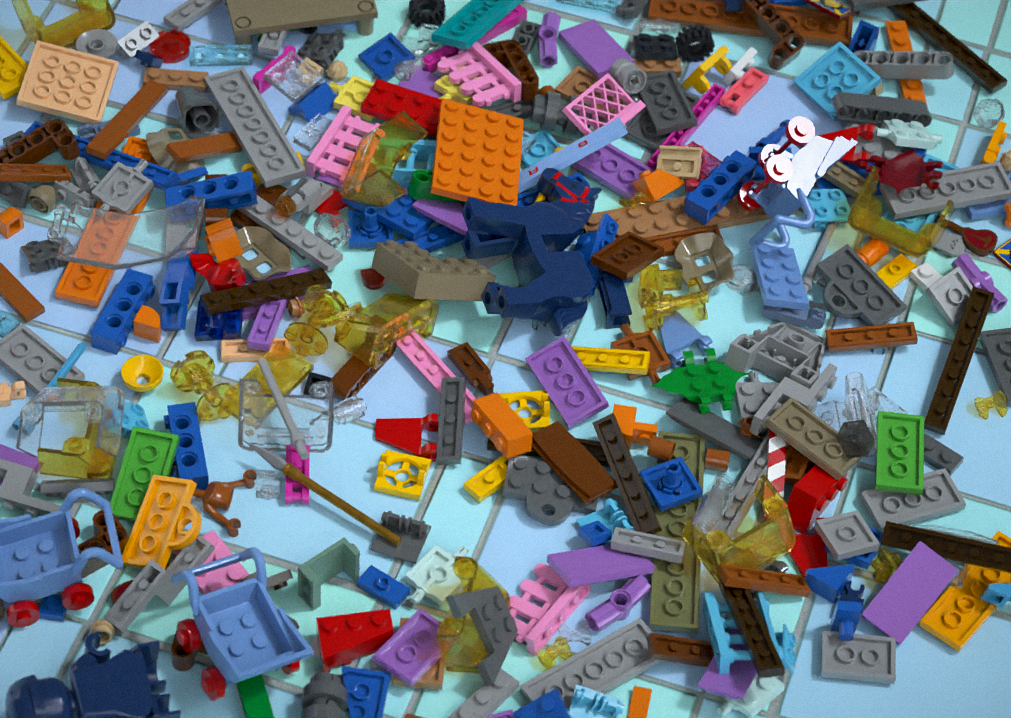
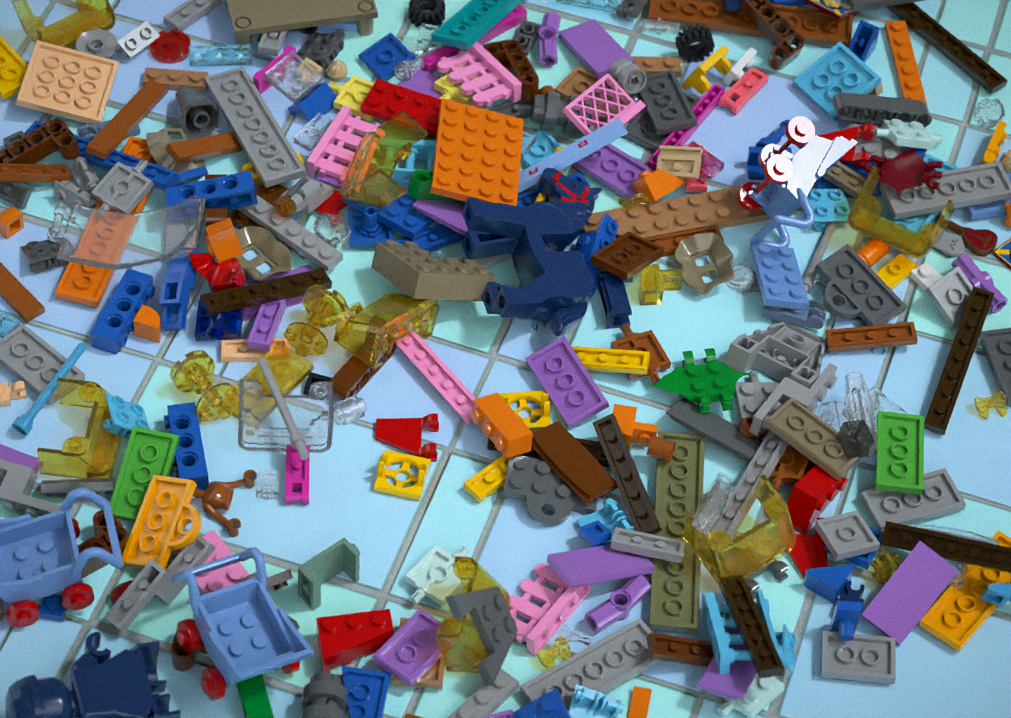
clear windscreen [16,385,125,458] -> none
dark tan cone [28,185,57,213] -> none
tan plate [90,619,115,644] -> none
yellow piece [121,355,163,392] -> none
dark blue plate [134,49,164,68] -> none
pearl gold piece [248,443,402,547] -> none
medium nougat plate [288,297,305,319] -> none
blue plate [357,565,410,610] -> none
clear red tile [360,268,385,290] -> none
dark grey hinge [370,511,432,564] -> none
dark grey plate [436,377,466,465] -> none
reddish brown hinge [447,342,494,396] -> none
black plate [633,33,677,60] -> none
blue plate [639,457,703,512] -> none
clear yellow piece [640,276,709,331] -> none
medium blue flag [658,310,713,370] -> none
blue brick [684,150,757,225] -> none
dark orange beam [704,448,730,472] -> none
dark orange tile [717,564,811,597] -> none
sticker [764,429,786,521] -> none
light grey beam [854,51,954,80] -> none
dark grey plate [924,433,964,476] -> none

